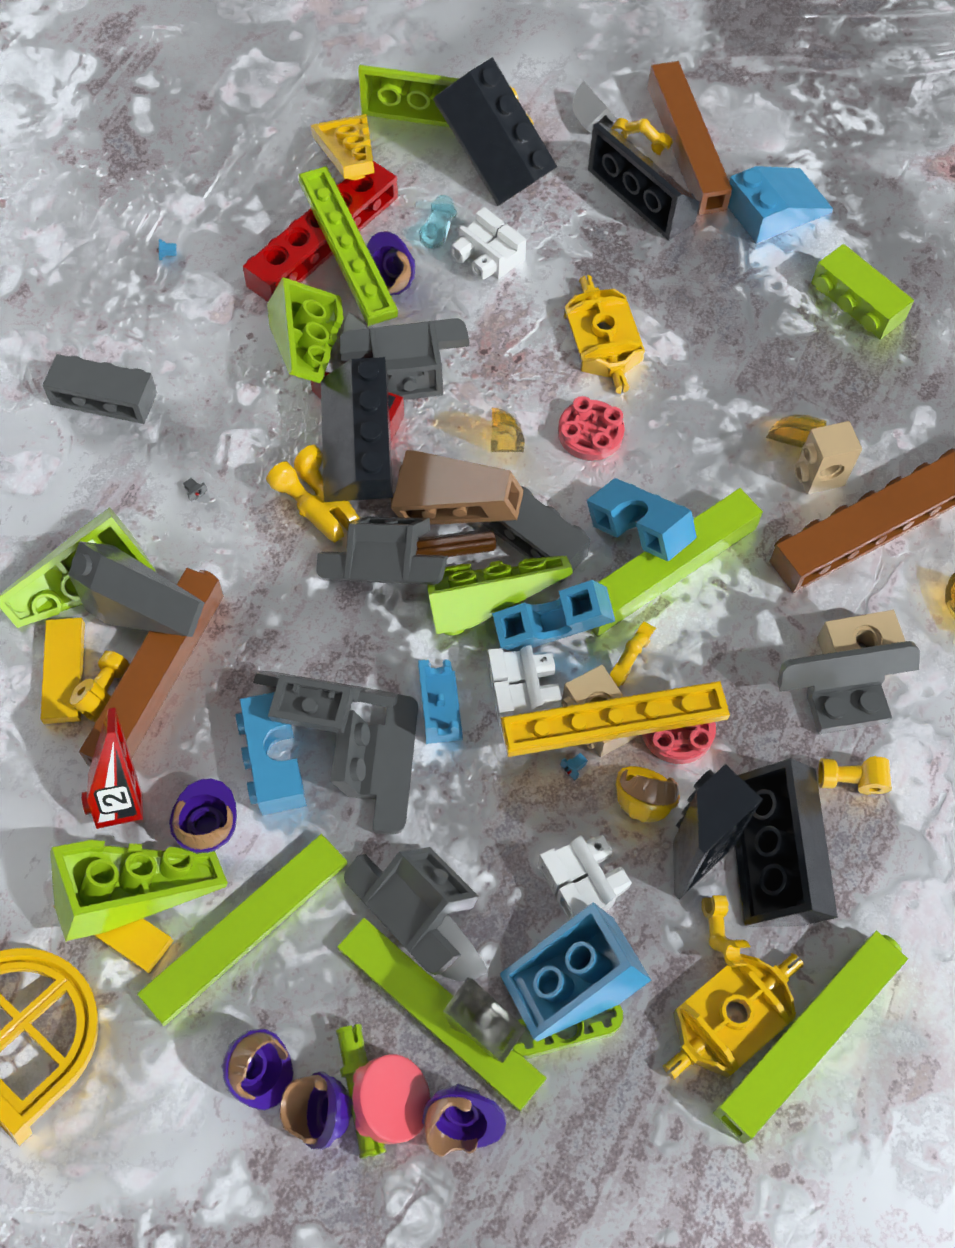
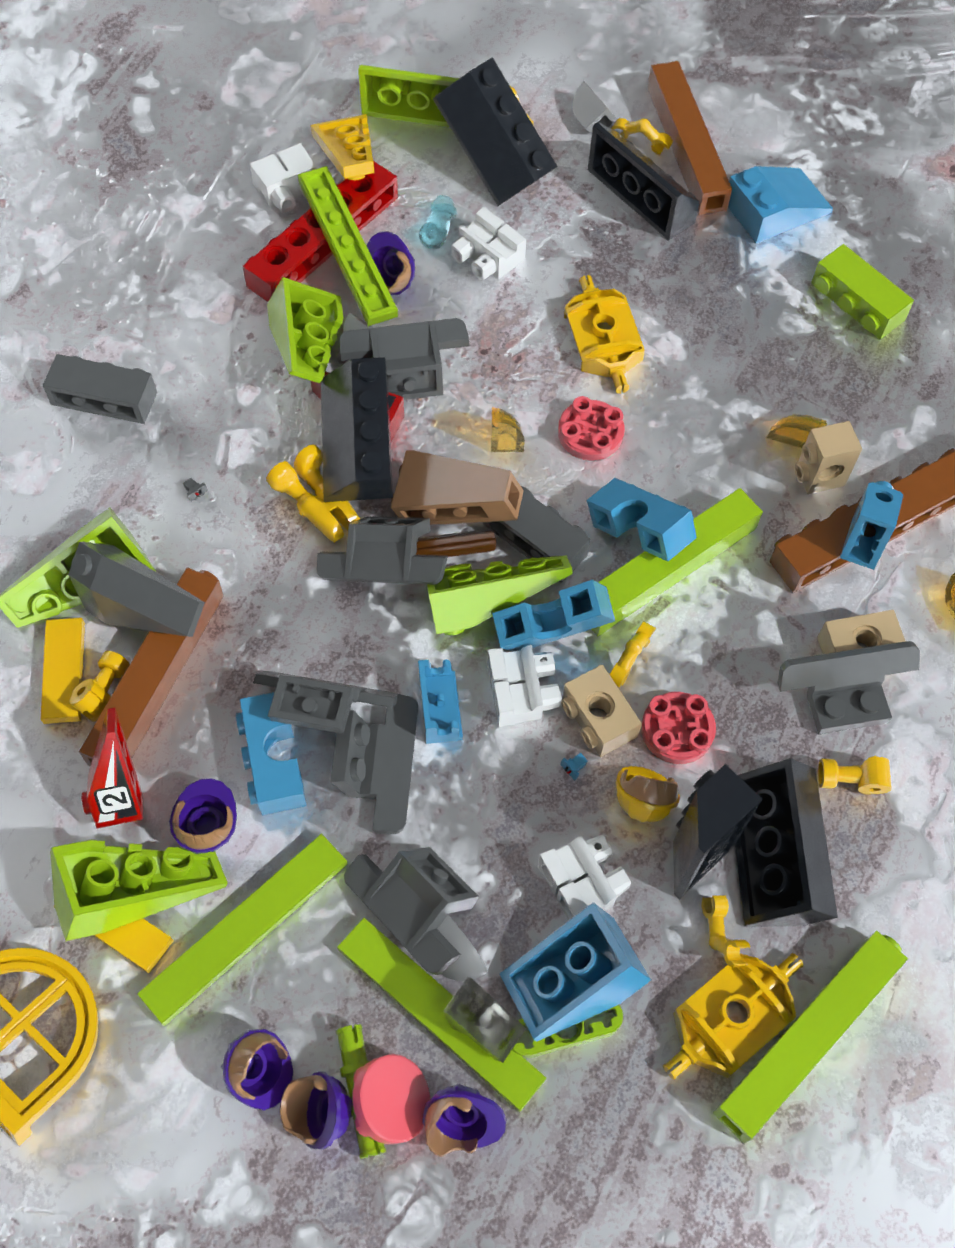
dark azure piece [157,239,177,260] -> none
yellow tile [500,681,730,757] -> none
none -> white hips [249,143,316,213]
none -> dark azure torso [840,481,903,570]

